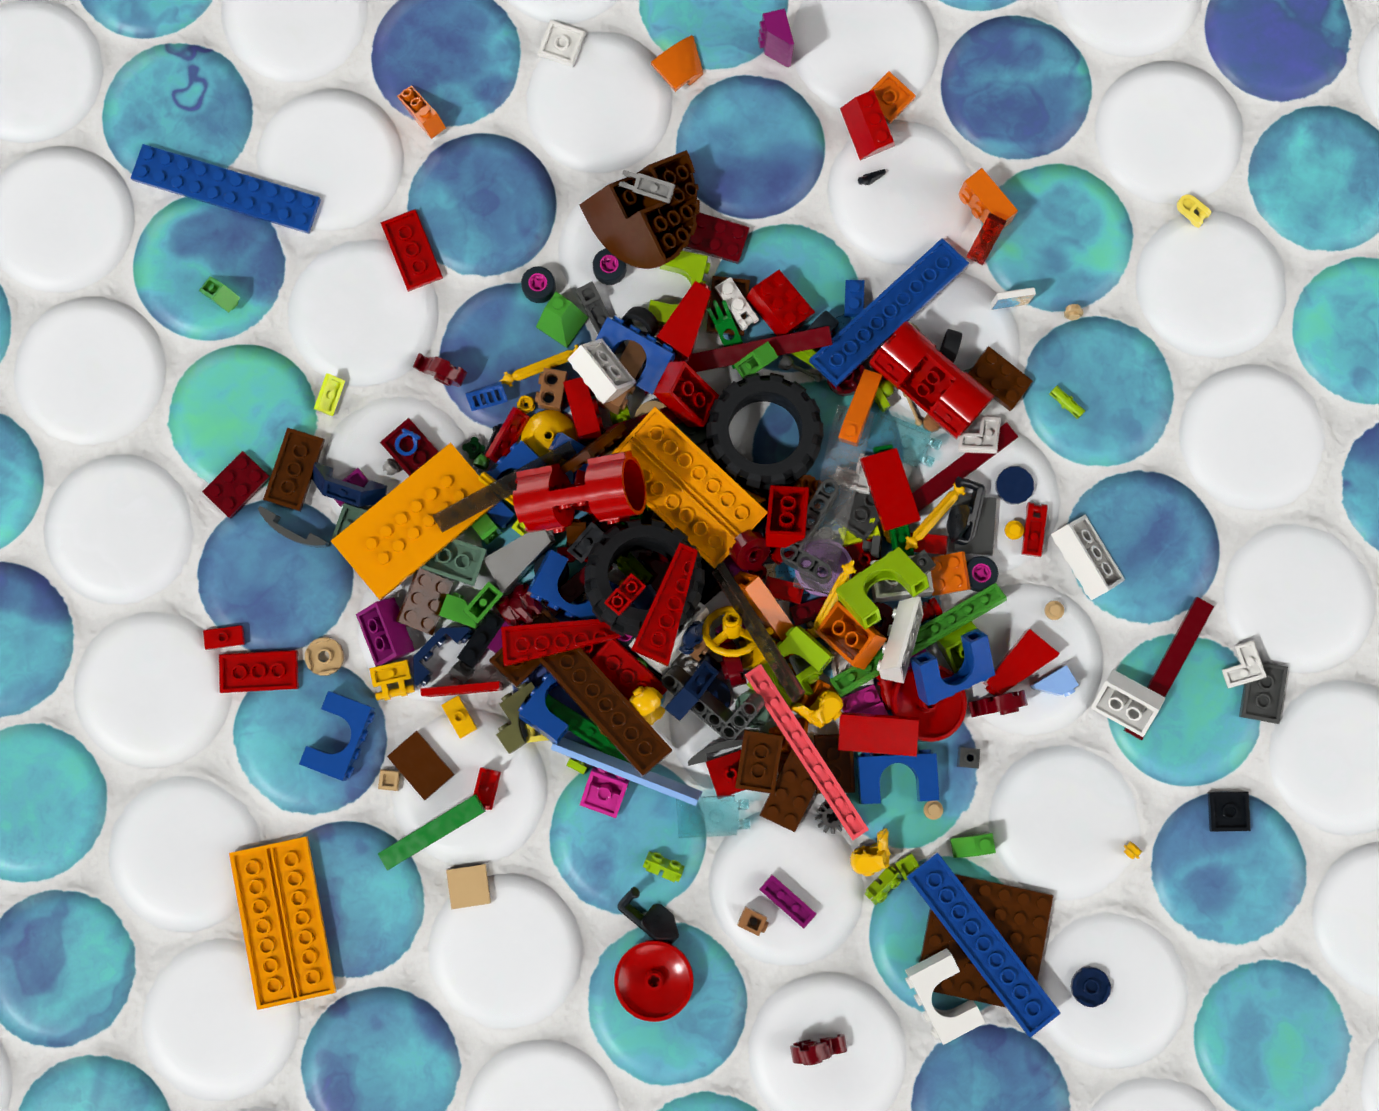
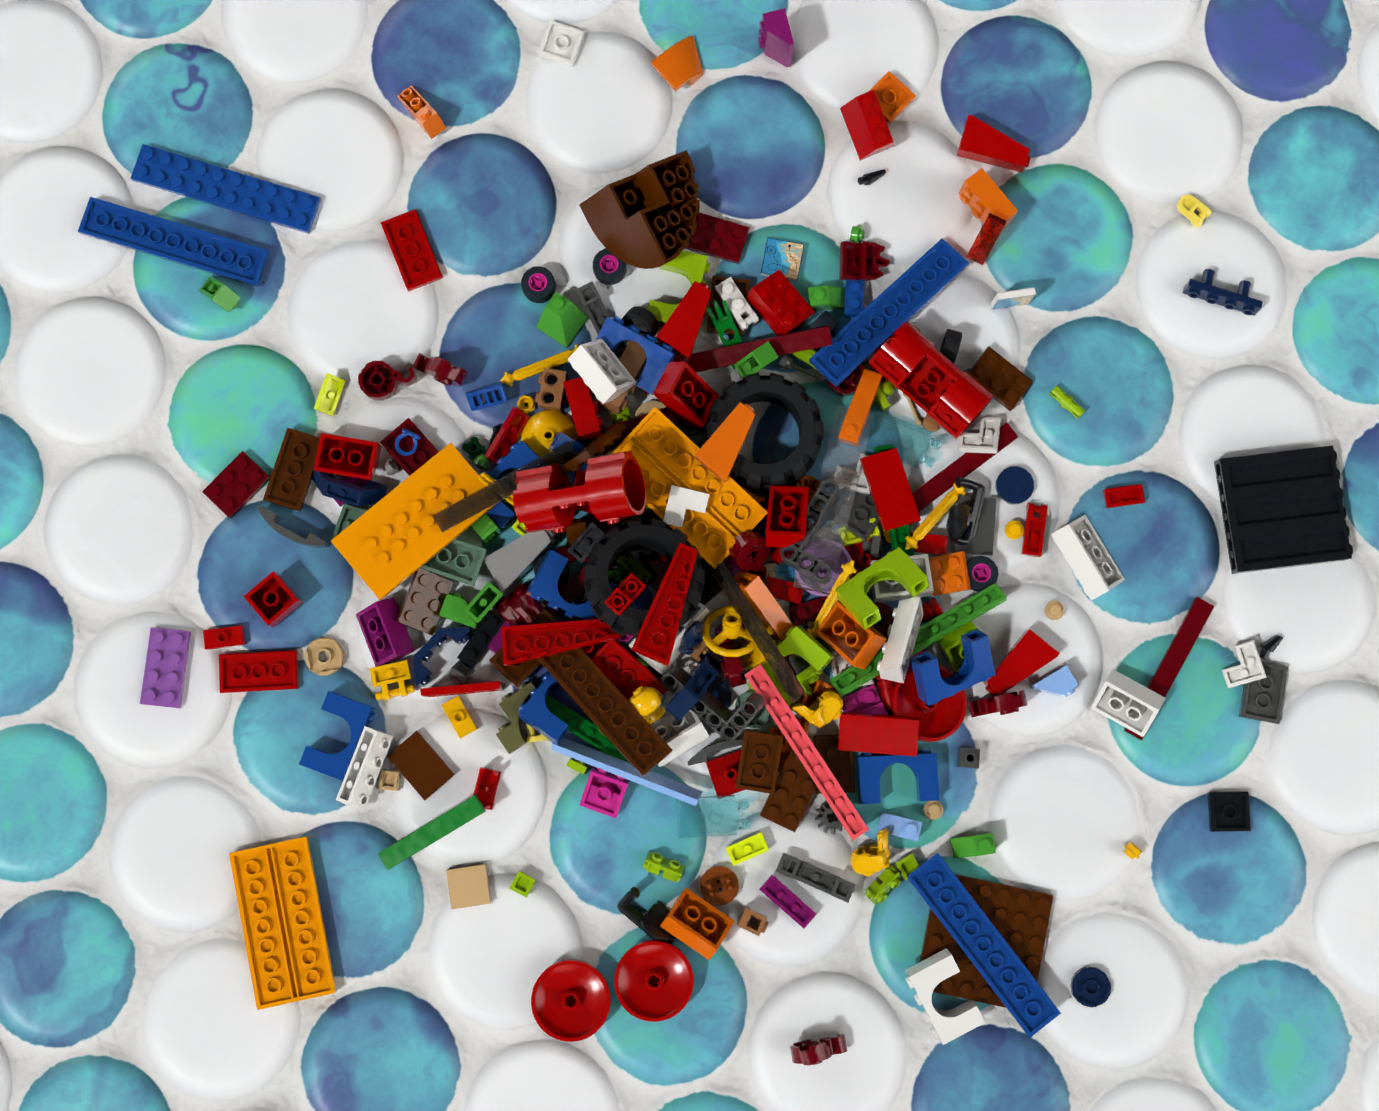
light grey hinge [619,170,675,204] -> none
dark grey plate [911,550,936,574] -> none
tan plate [1064,304,1083,321] -> none
none -> blue plate [78,197,270,287]
none -> medium lavender plate [140,627,191,708]
none -> red brick [243,571,303,627]
none -> red slope [314,433,382,480]
none -> white brick [336,726,393,810]
none -> dark red piece [358,361,416,401]
none -> lime plate [510,870,536,898]
none -> red dish [531,960,611,1042]
none -> plate [608,568,625,583]
none -> white slope [651,710,710,767]
none -> orange brick [660,887,734,960]
none -> white tile [663,485,710,527]
none -> orange slope [695,402,755,483]
none -> dark orange plate [700,866,739,906]
none -> neon yellow plate [725,832,769,866]
none -> tile [761,237,804,282]
none -> dark grey slope [776,853,856,903]
none -> bright green slope [807,286,845,311]
none -> dark red plate [839,241,890,281]
none -> bright green plate [850,225,864,243]
none -> light blue slope [877,812,922,842]
none -> red slope [957,115,1031,173]
none -> red plate [1103,484,1145,509]
none -> dark blue plate [1182,269,1263,316]
none -> black panel [1214,445,1353,574]
none -> black bar [1259,635,1283,660]

